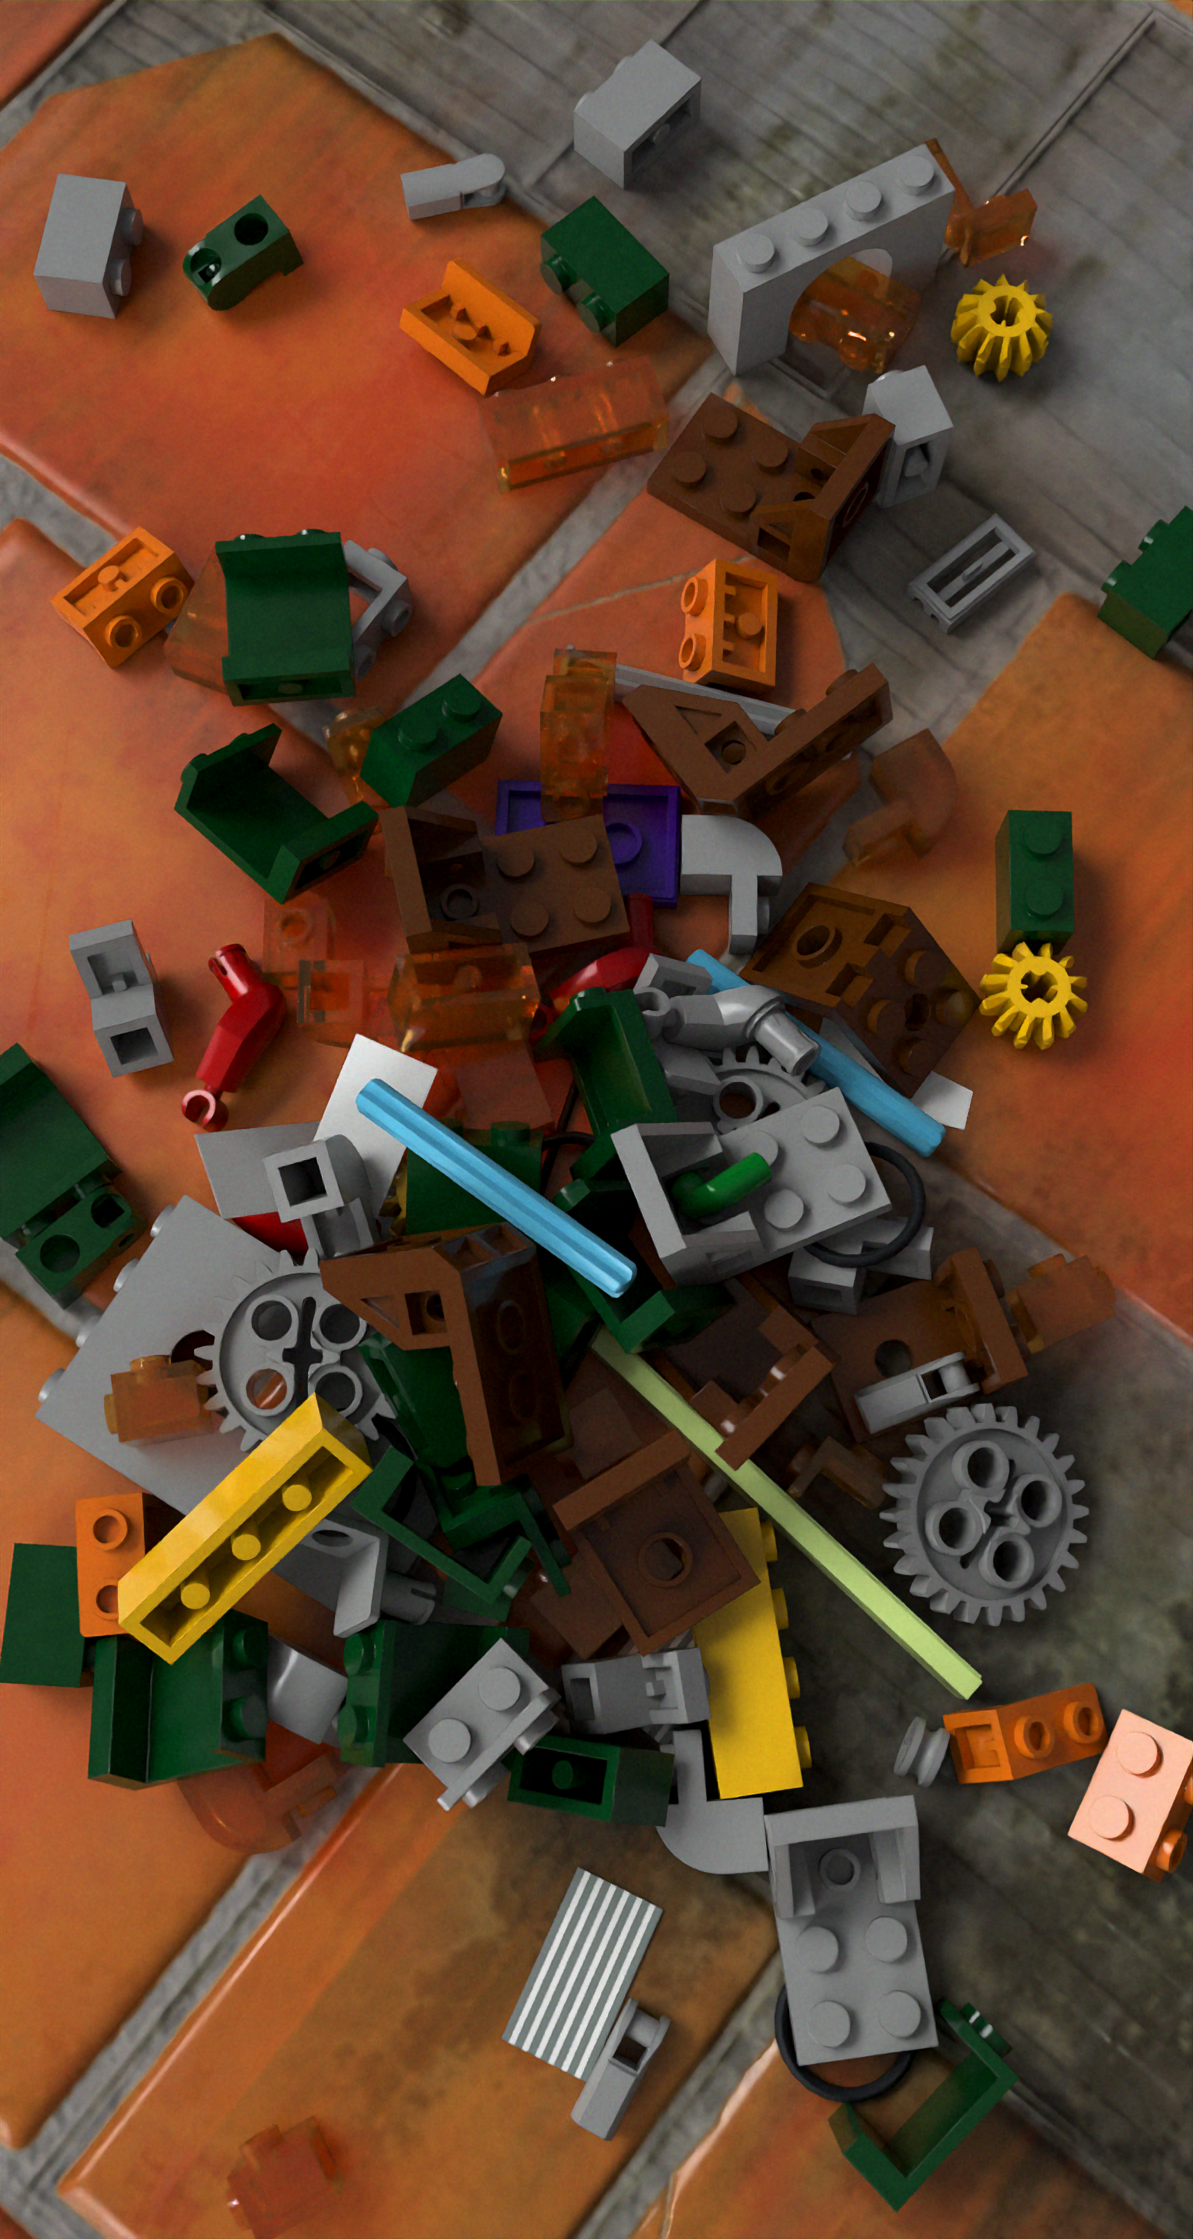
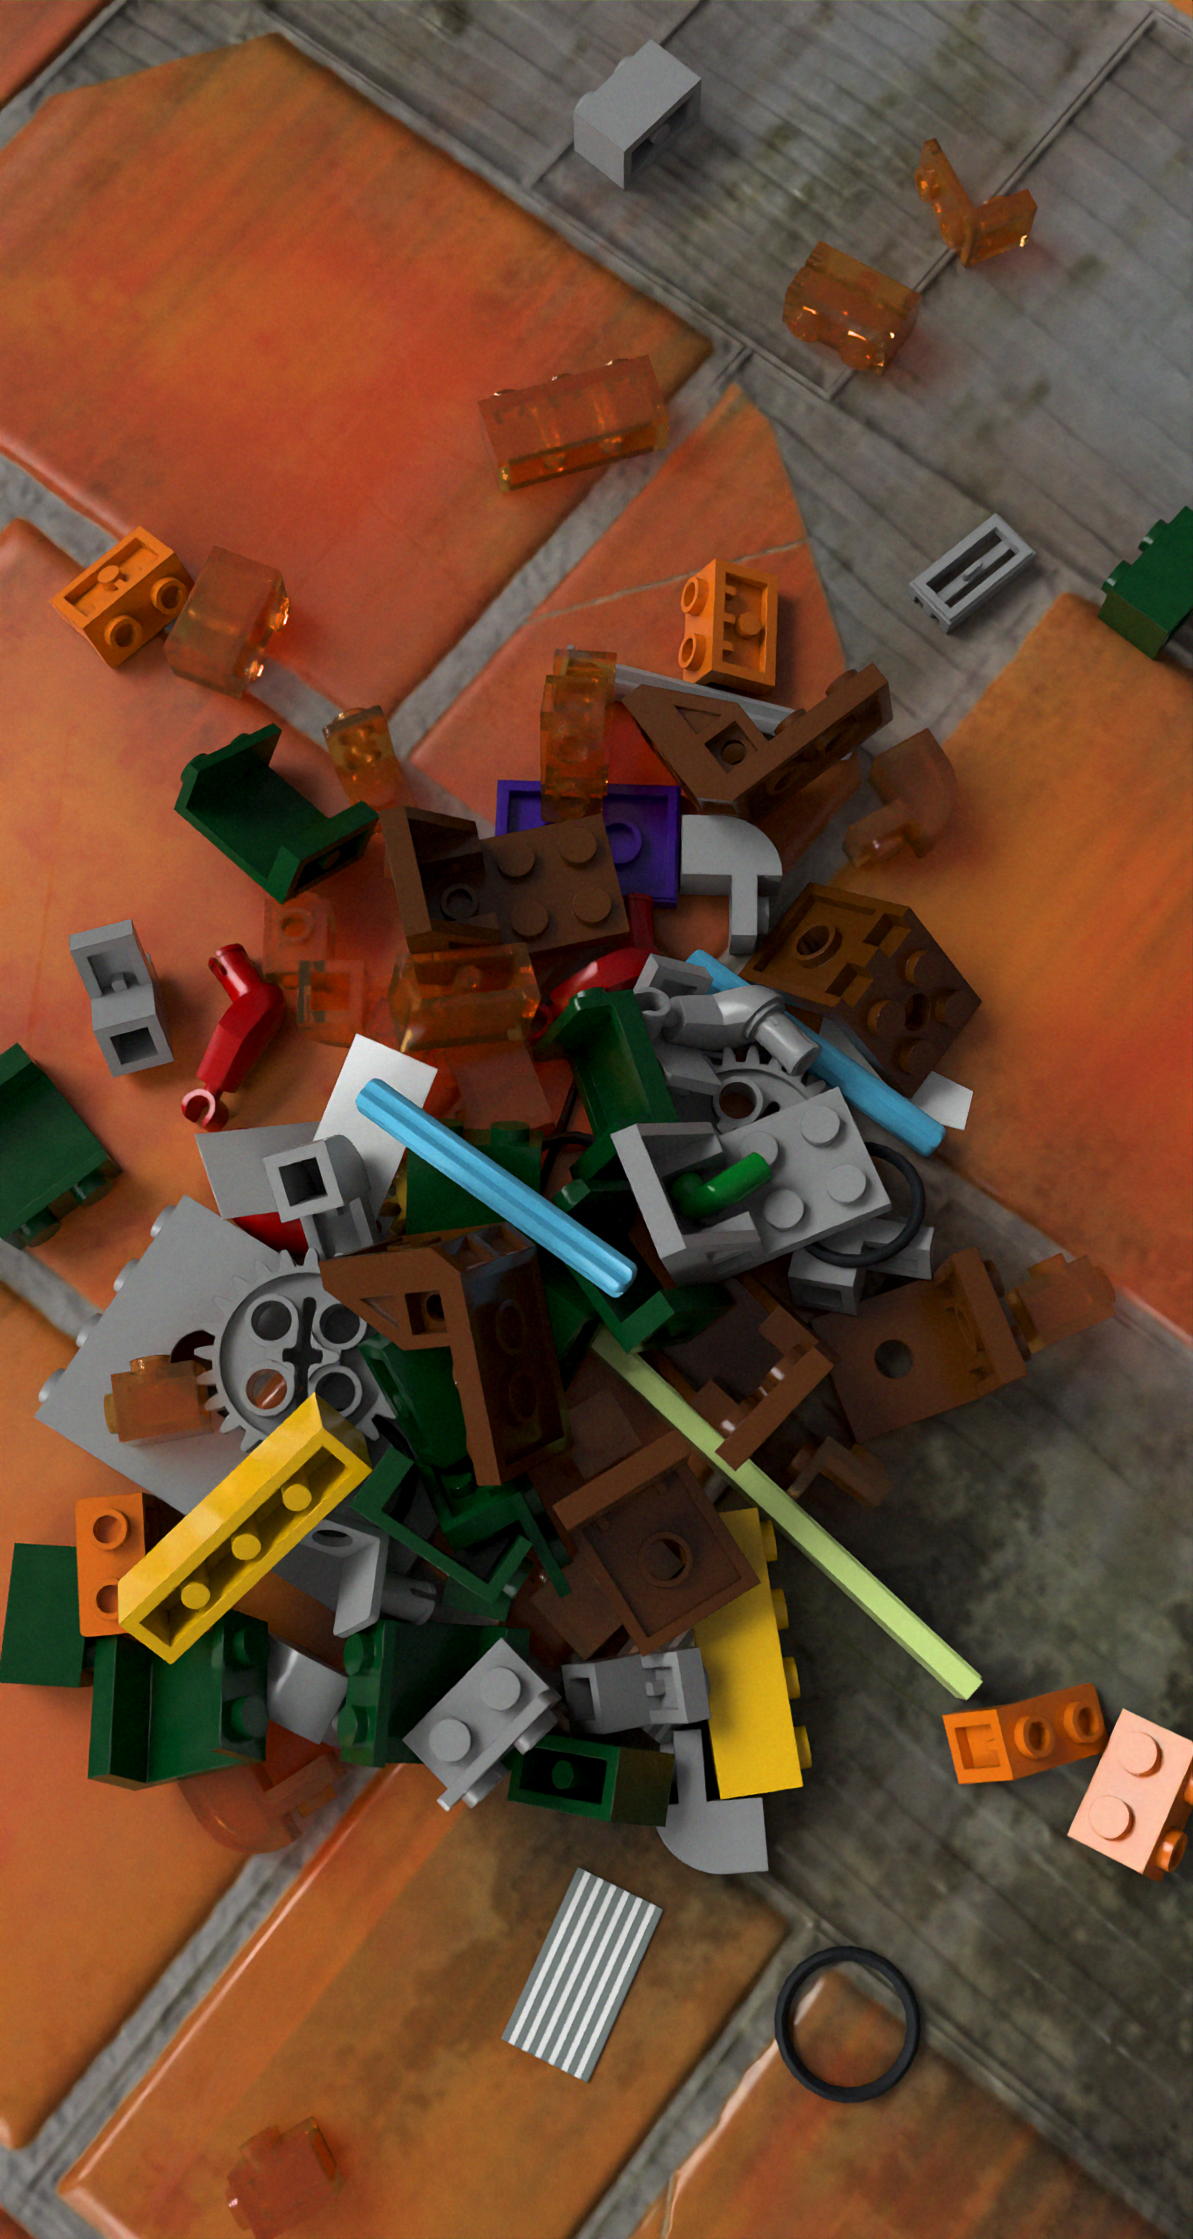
dark green leg [15,1184,148,1311] -> none
light grey brick [33,173,143,319] -> none
dark green leg [182,194,304,311] -> none
dark green panel [215,529,356,707] -> none
light grey bracket [344,539,413,682] -> none
dark green brick [359,674,503,808] -> none
orange bracket [398,257,542,396] -> none
light grey bar [400,154,506,220] -> none
dark green brick [540,196,670,348] -> none
light grey bar [570,1997,671,2141] -> none
reddish brown bracket [647,392,896,581] -> none
light grey arch [707,143,956,377] -> none
light grey bracket [764,1795,939,2066] -> none
dark green panel [828,1995,1019,2213] -> none
light grey bar [854,1350,981,1434] -> none
light grey brick [862,365,954,509] -> none
light grey gear [880,1403,1089,1626] -> none
light grey bush [894,1716,950,1788] -> none
yellow gear [950,273,1053,383] -> none
yellow gear [979,942,1088,1050] -> none
dark green brick [995,810,1074,955] -> none

